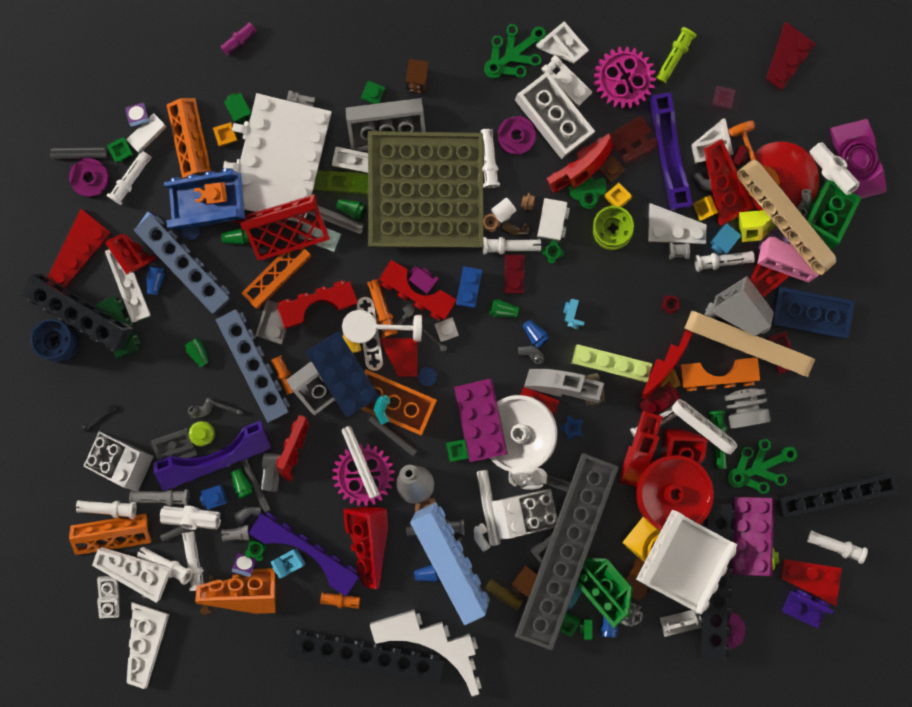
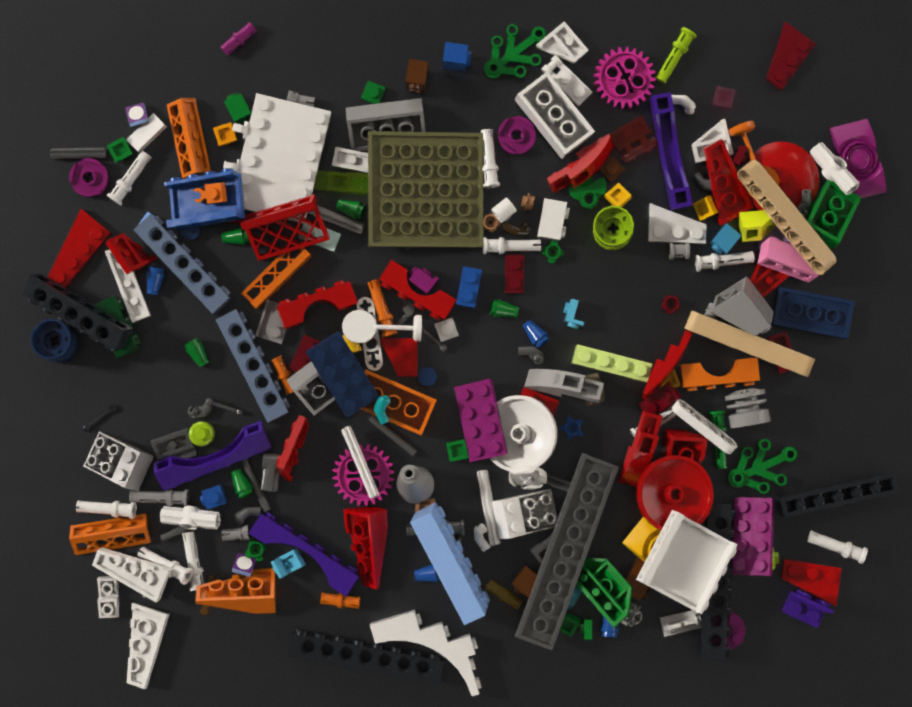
none -> dark red plate [288,335,320,373]
none -> blue brick [443,42,472,72]
none -> white arm [671,95,696,114]

